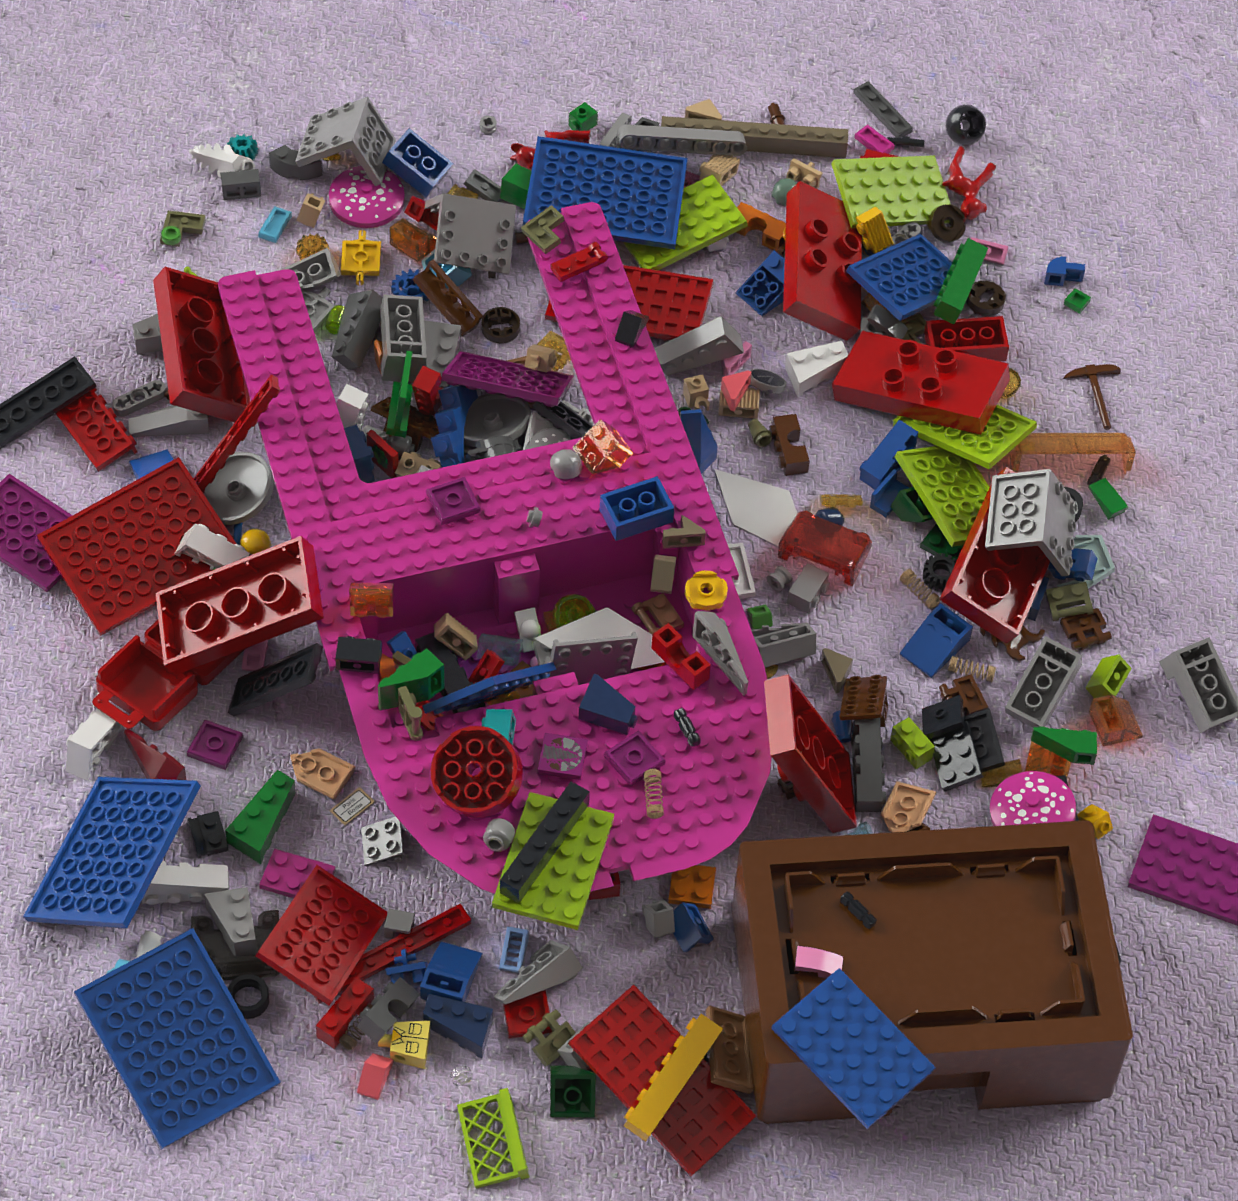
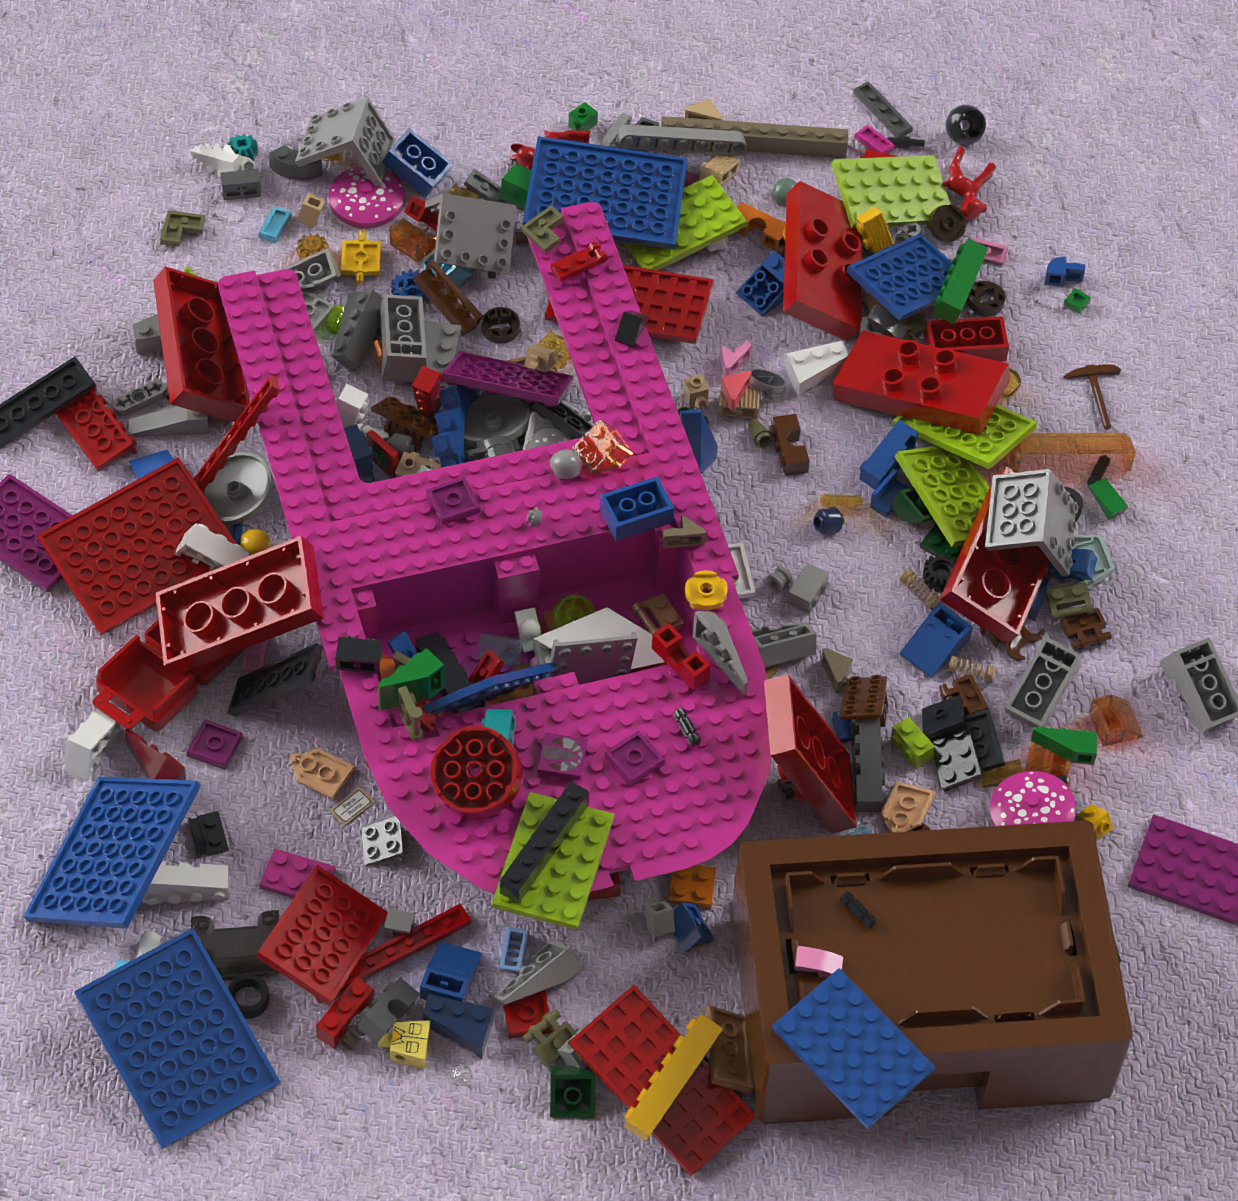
bright green tile [161,226,181,245] -> none
light grey wedge [204,887,257,958] -> none
green wedge [225,770,296,864] -> none
clear orange slope [349,583,394,618] -> none
coral slope [357,1053,394,1100] -> none
green fence [386,351,413,438] -> none
blue hips [386,949,428,983] -> none
tan brick [433,613,478,661] -> none
lime fence [457,1088,530,1189] -> none
light grey bush [480,116,497,134] -> none
light grey head [483,818,515,851] -> none
dark blue slope [578,674,638,735] -> none
tan piece [644,769,664,819] -> none
dark tan slope [650,555,676,594] -> none
light grey wedge [654,316,744,376] -> none
white sticker [714,469,815,564] -> none
bright green slope [746,605,773,629] -> none
reddish brown axle [768,103,785,125] -> none
clear red windscreen [778,511,872,587] -> none
tan hips [786,158,822,189] -> none
lime brick [1085,654,1132,702] -> none

